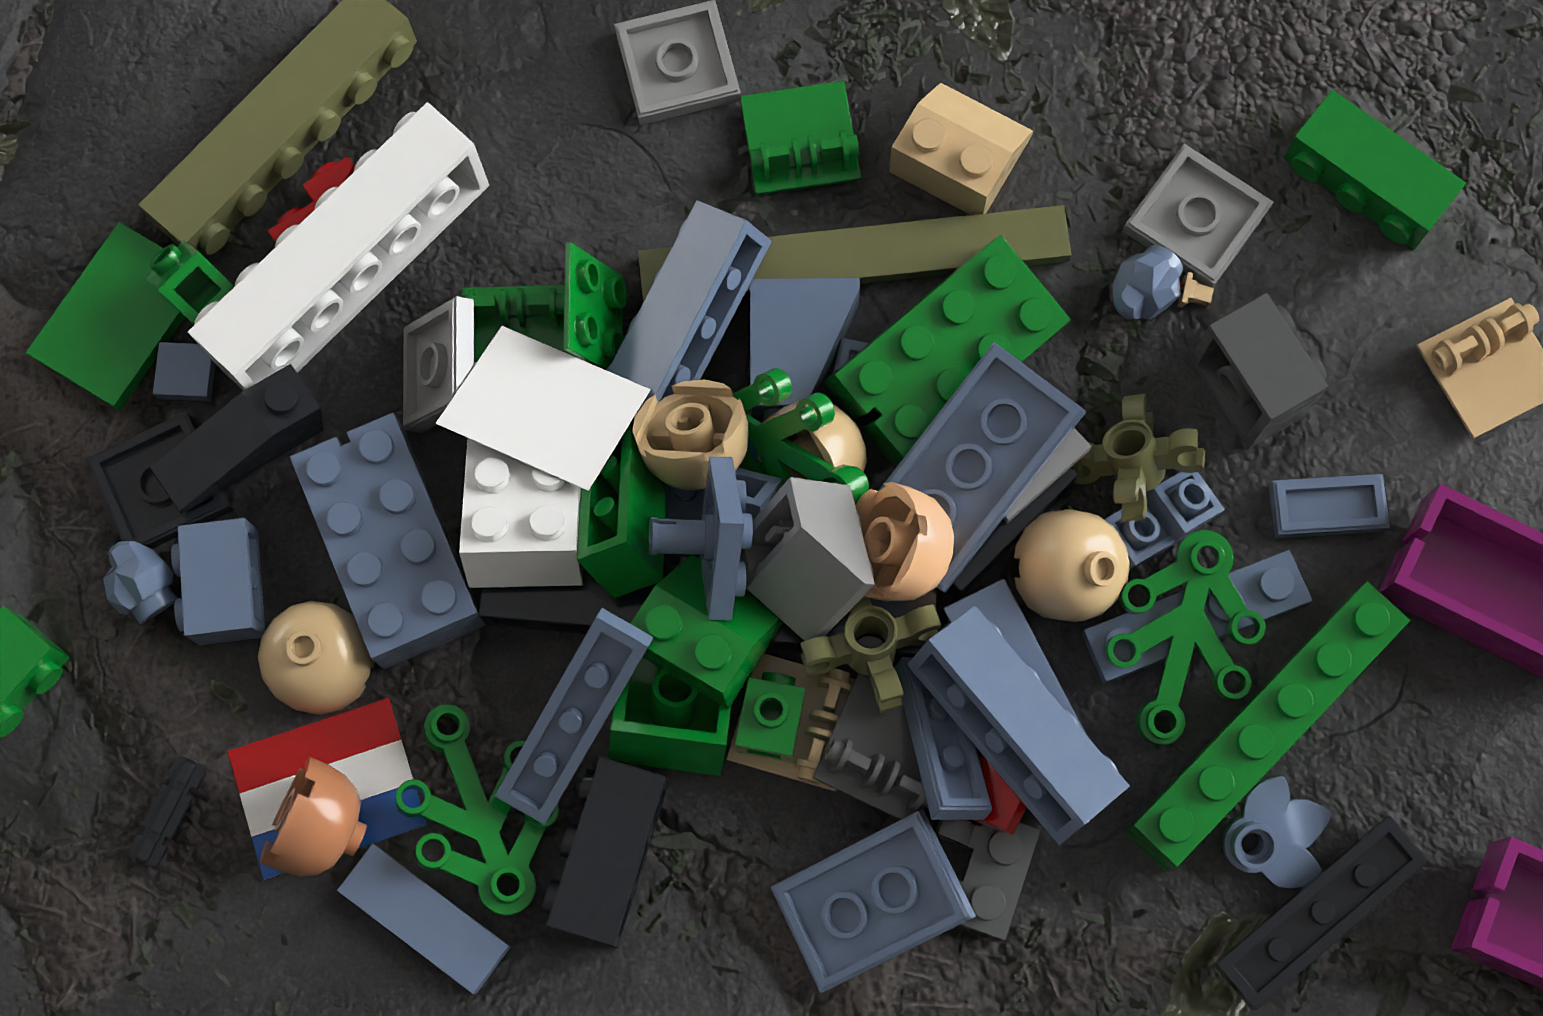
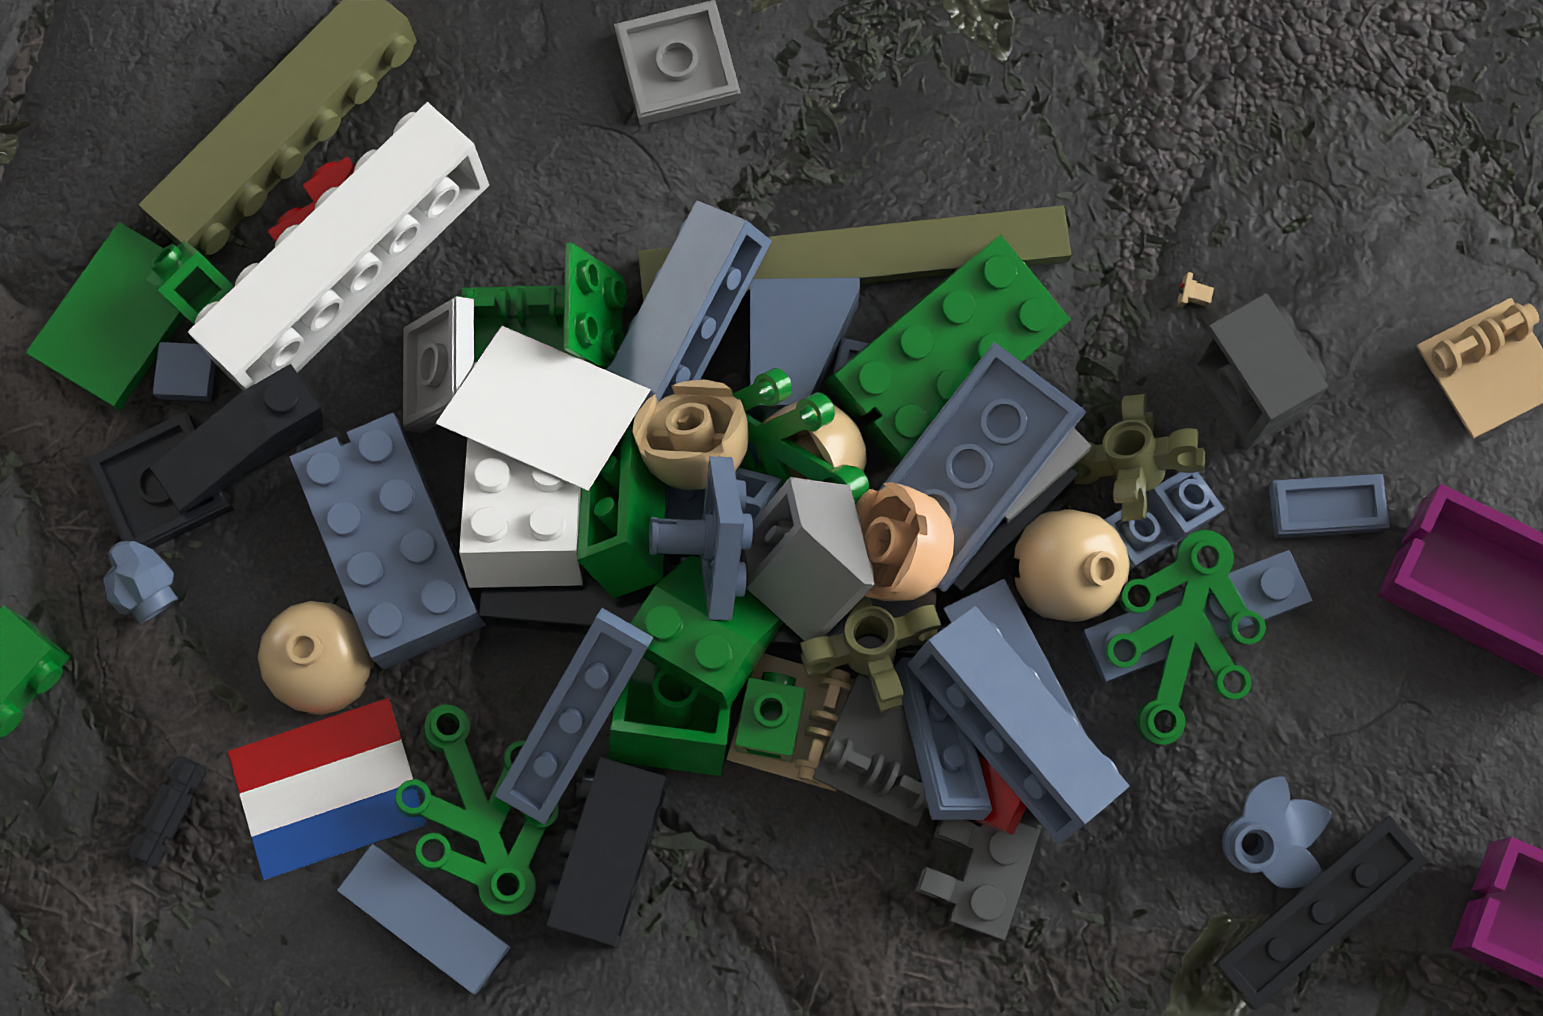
sand blue brick [171,518,265,646] -> none
nougat cylinder [260,756,367,877] -> none
green hinge [740,81,861,195] -> none
sand blue tile [771,810,976,993] -> none
tan slope [889,83,1033,215] -> none
sand blue rock [1113,245,1183,321] -> none
light grey tile [1122,144,1274,288] -> none
green brick [1124,581,1411,872] -> none
green brick [1283,90,1466,250] -> none

